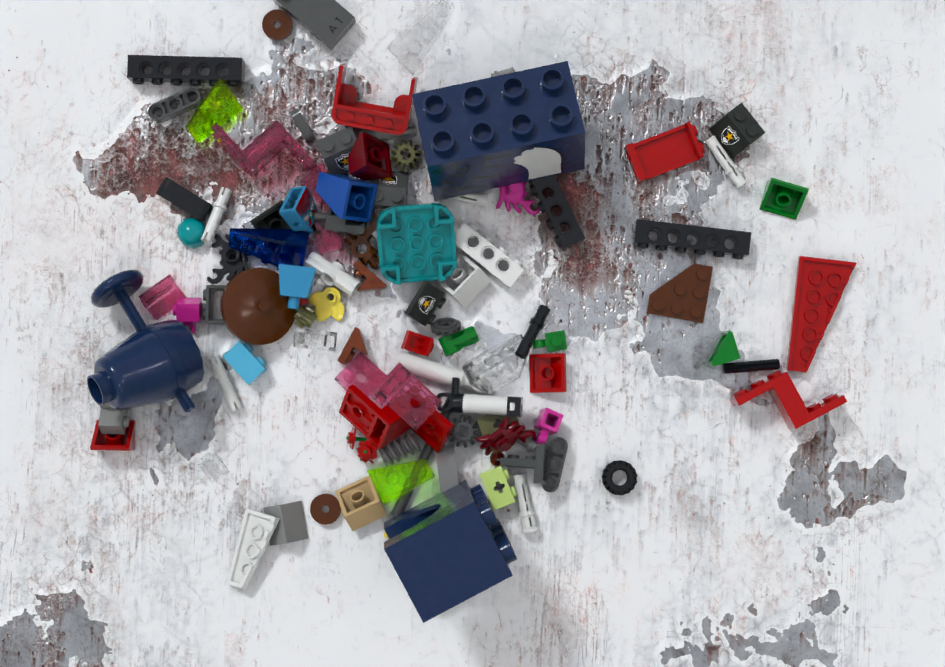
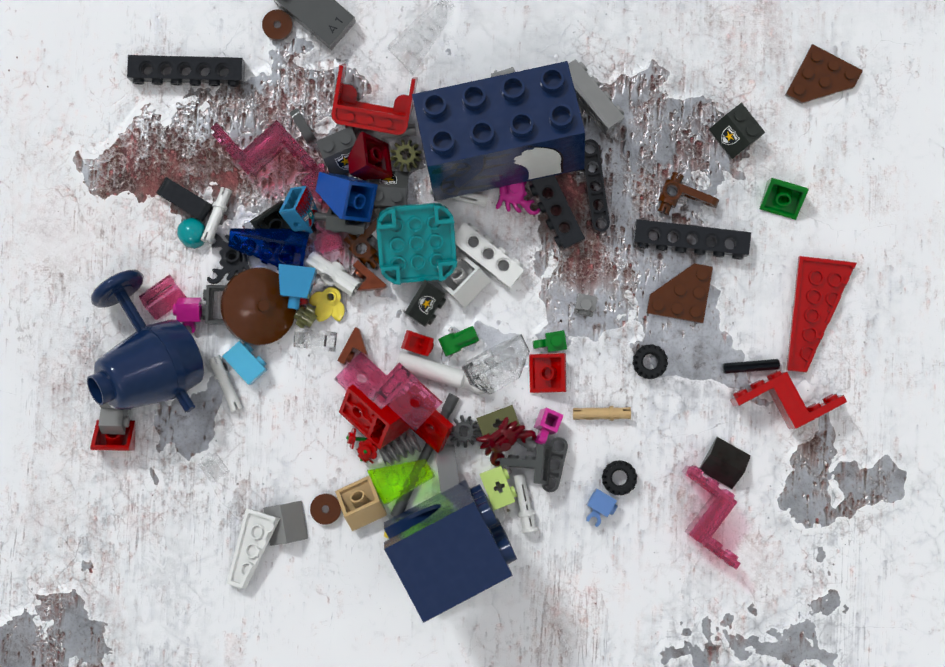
dark grey beam [148,87,203,123] -> none
clear neon green wing [185,78,243,143] -> none
dark grey gear [431,318,461,336] -> none
piece [434,377,523,417] -> none
black pin [515,305,550,359] -> none
red panel [624,121,705,183] -> none
white pin [705,135,747,189] -> none
green slope [706,330,741,368] -> none
none -> light grey slope [568,59,625,135]
none -> tan pin [573,406,631,421]
none -> light grey brick [574,293,597,317]
none -> black beam [583,139,610,234]
none -> medium blue brick [586,488,618,527]
none -> black tyre [632,344,668,379]
none -> reddish brown piece [657,172,719,215]
none -> clear pink bracket [681,465,741,569]
none -> pearl dark grey slope [698,437,751,489]
none -> reddish brown plate [785,44,863,104]

